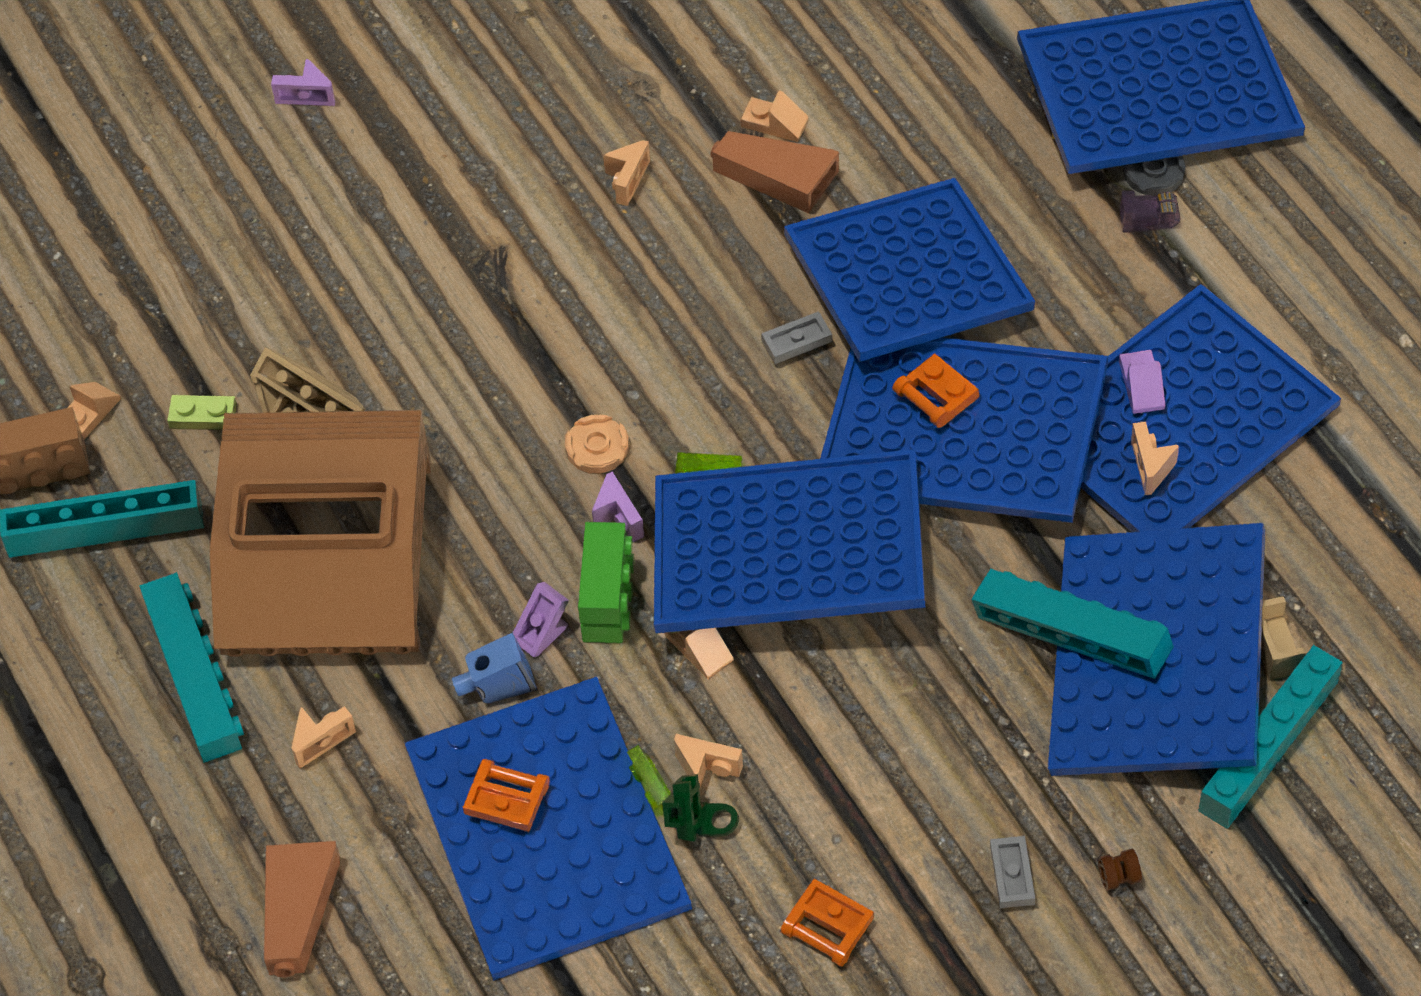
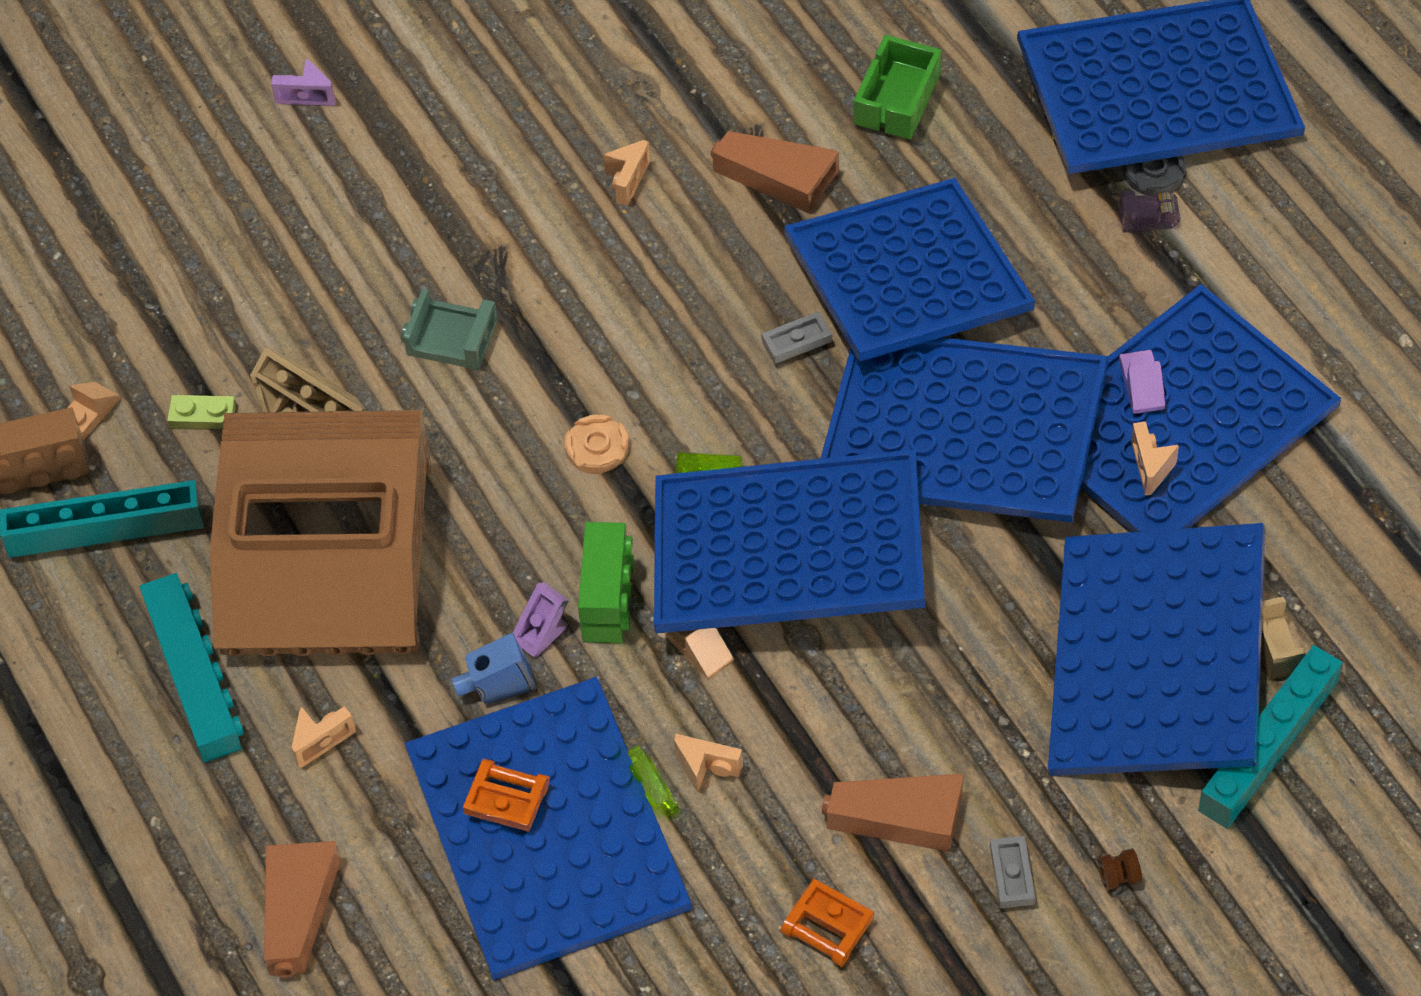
lavender slope [592,472,644,542] -> none
dark green piece [662,774,739,842] -> none
light nougat slope [741,90,808,142] -> none
orange plate [892,354,980,428] -> none
teal brick [971,568,1174,679] -> none
none -> sand green panel [401,289,498,370]
none -> nougat slope [822,774,964,852]
none -> bright green piece [853,34,942,140]

